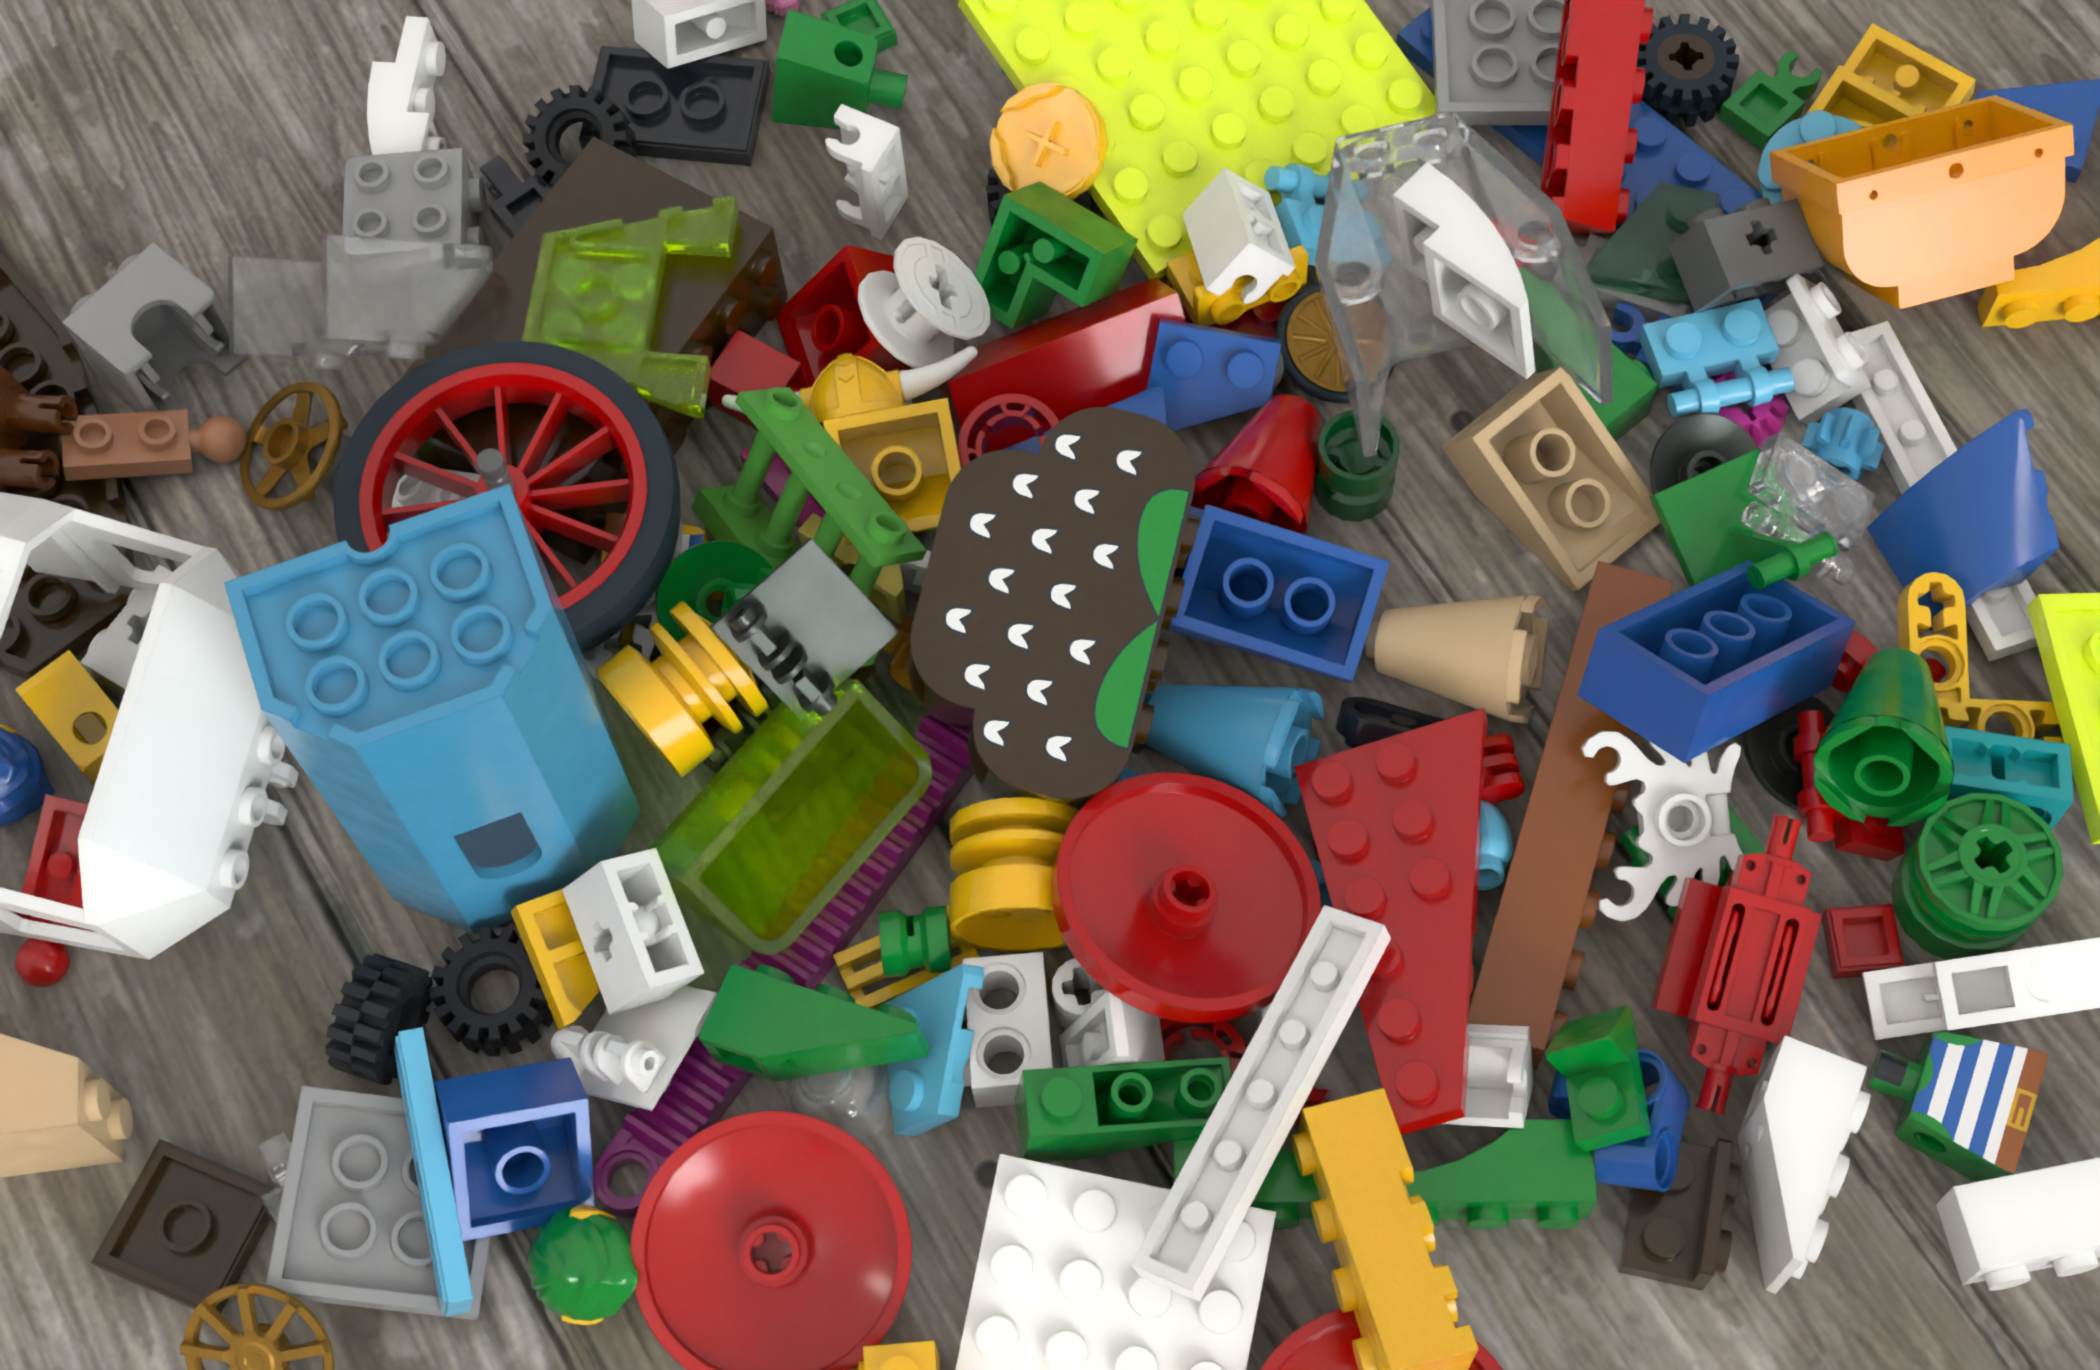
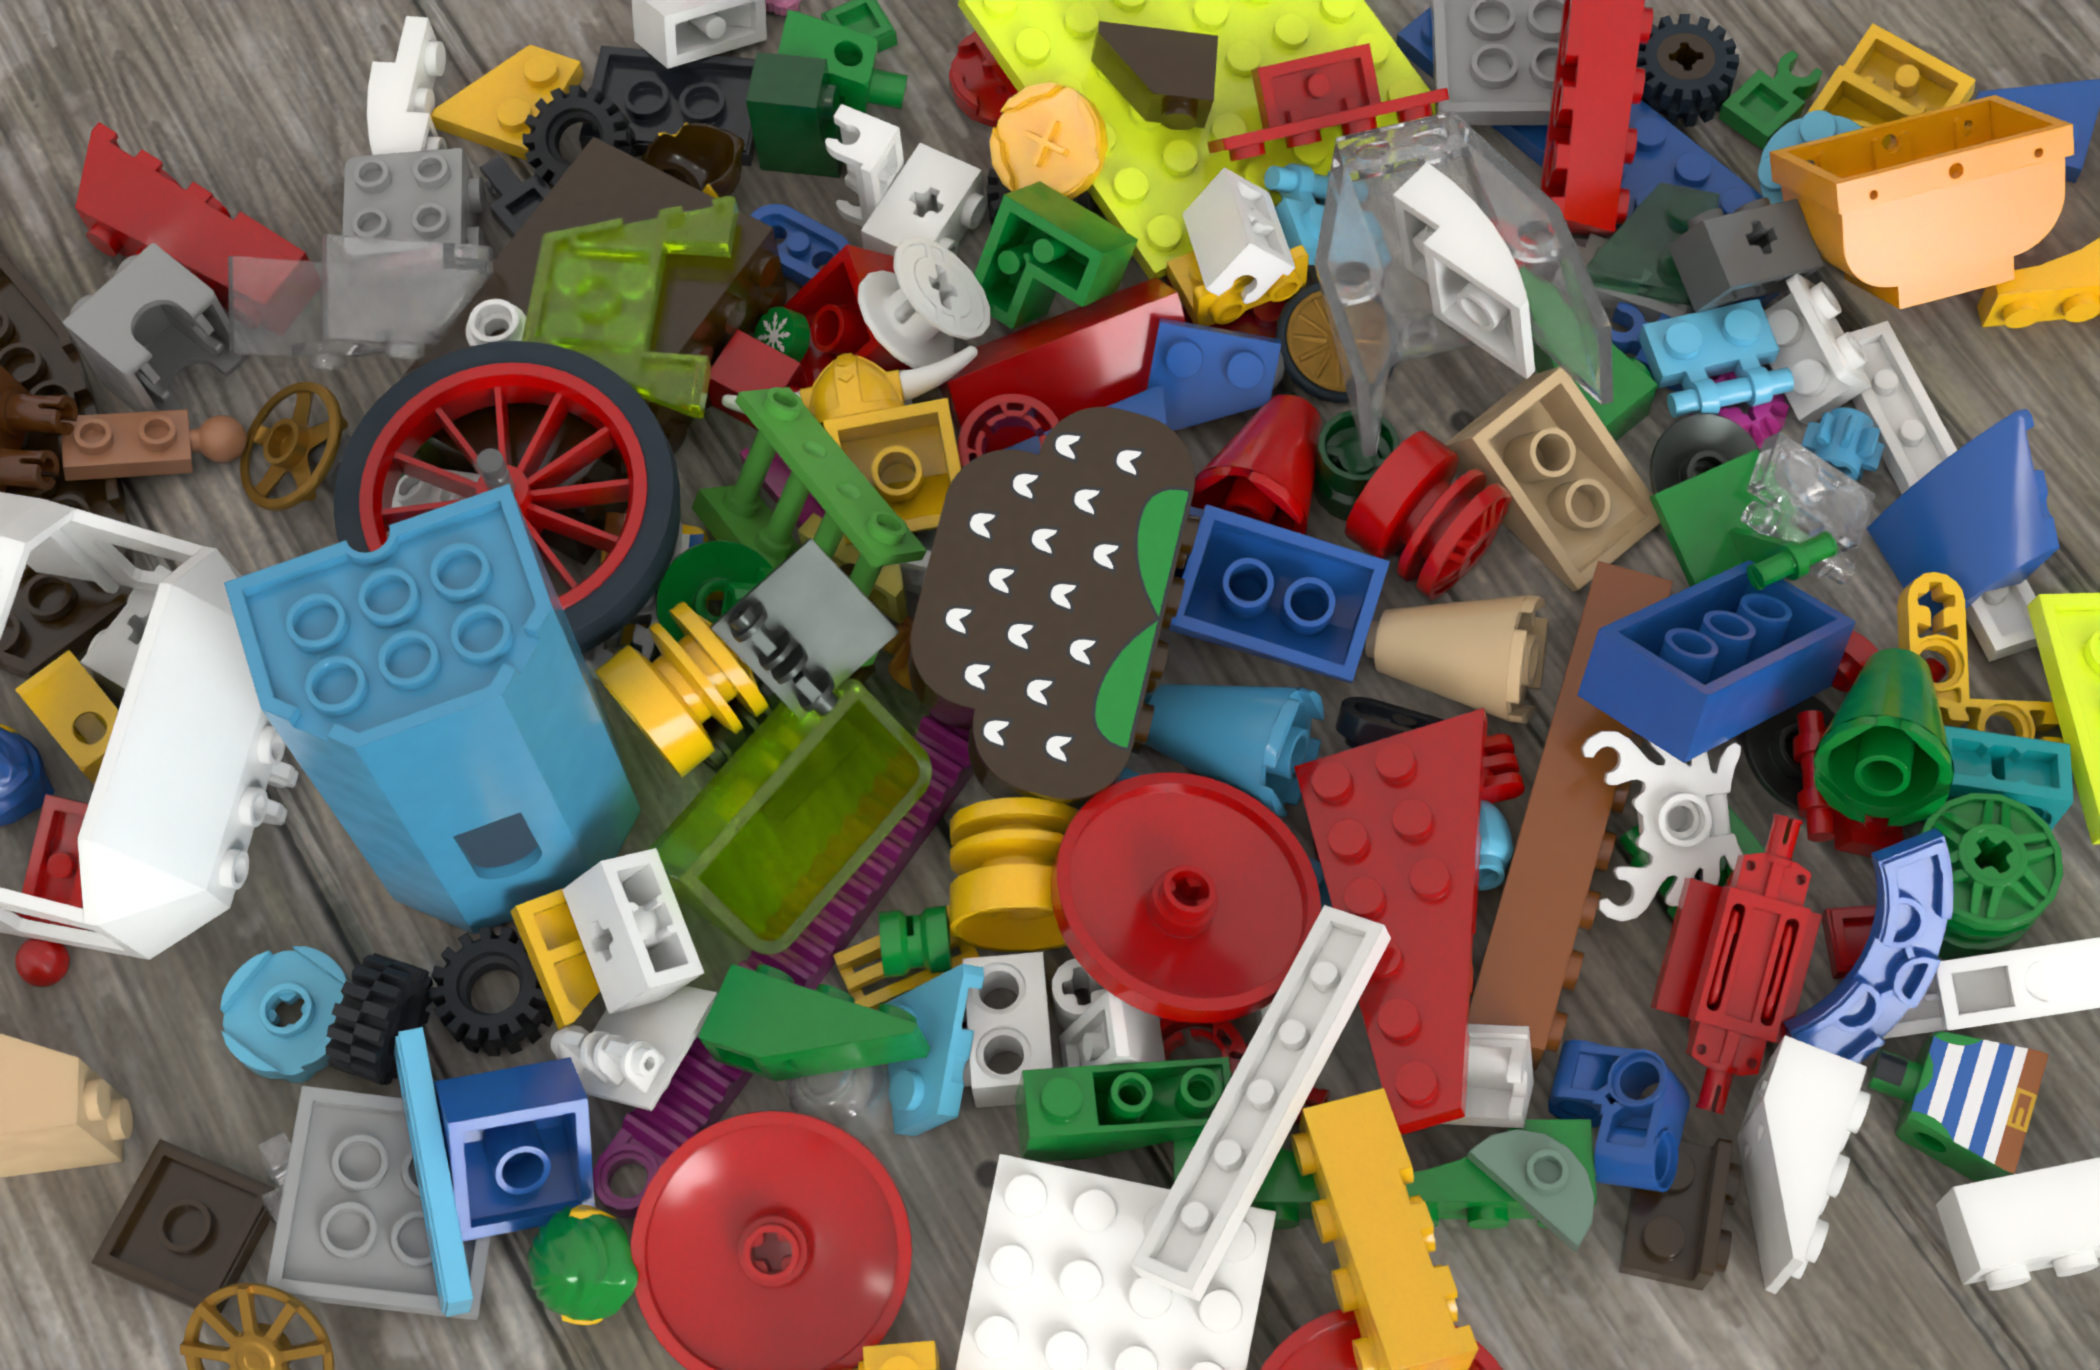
green slope [1545,1005,1651,1152] -> none
none -> red wedge [75,122,321,337]
none -> medium azure plate [220,946,351,1083]
none -> yellow wing [430,44,584,161]
none -> white plate [466,299,530,346]
none -> dark brown hair [641,122,745,202]
none -> dark green hinge [746,52,887,178]
none -> blue plate [750,204,850,286]
none -> green tile [754,307,810,362]
none -> white brick [861,143,988,256]
none -> red plate [949,31,1018,127]
none -> dark brown slope [1091,21,1218,130]
none -> red bracket [1207,43,1449,161]
none -> red wheel [1344,430,1512,601]
none -> sand green plate [1466,1129,1595,1252]
none -> tile [1783,828,1954,1064]

